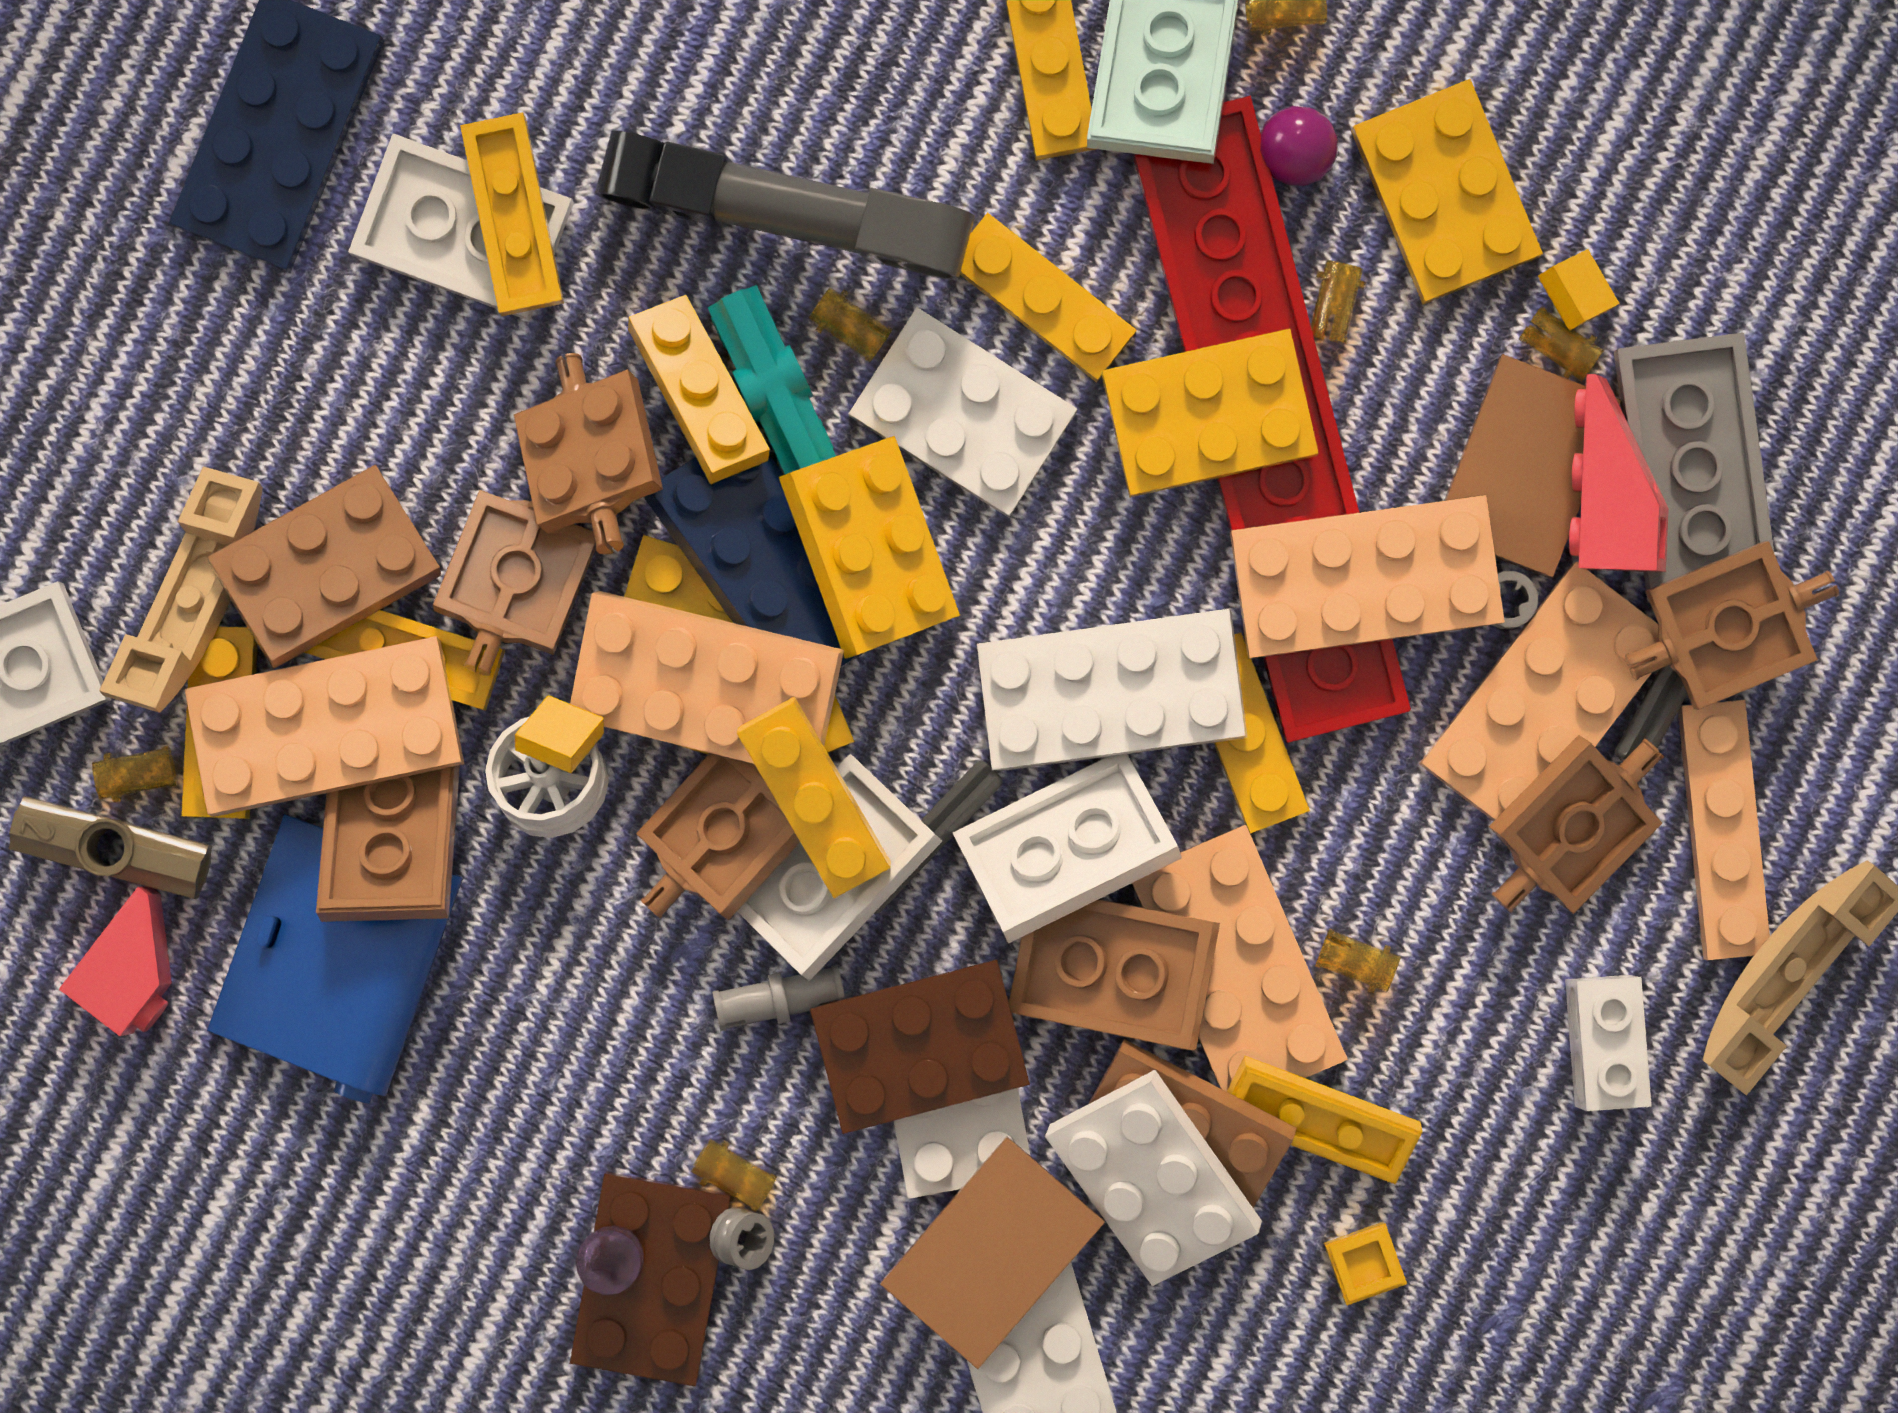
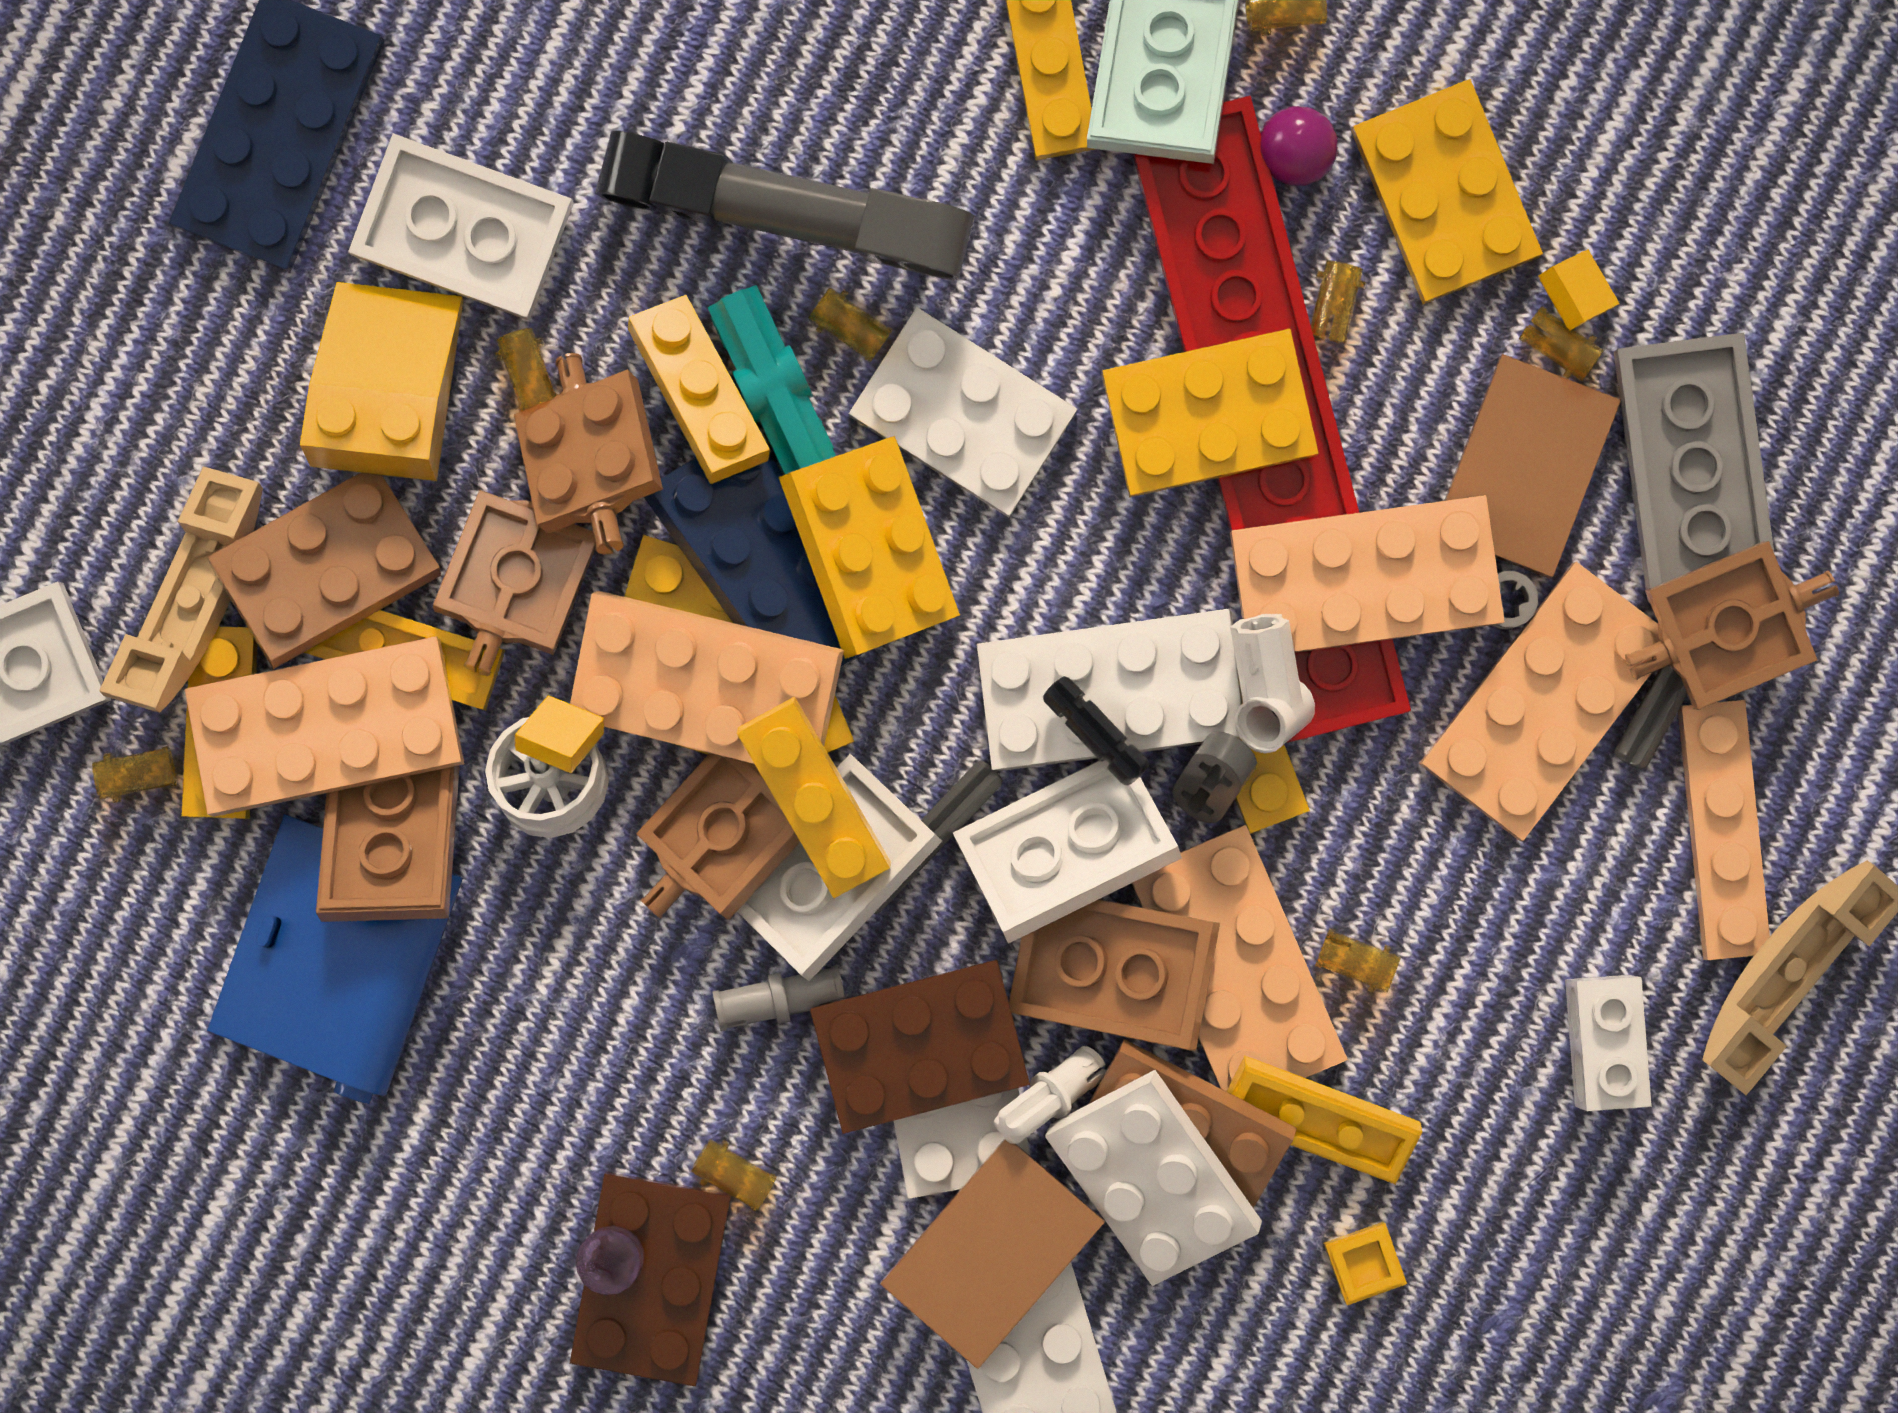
dark tan piece [9,796,212,899] -> none
coral slope [59,886,172,1036] -> none
yellow plate [460,112,564,316] -> none
light grey bush [710,1207,774,1270] -> none
yellow plate [960,212,1137,383] -> none
medium nougat plate [1489,735,1664,914] -> none
coral slope [1569,374,1669,572] -> none
none -> yellow slope [300,282,464,481]
none -> clear yellow pin [495,328,557,412]
none -> white axle [994,1046,1107,1144]
none -> black axle [1043,676,1149,786]
none -> dark grey beam [1172,731,1257,823]
none -> white piece [1230,614,1315,753]

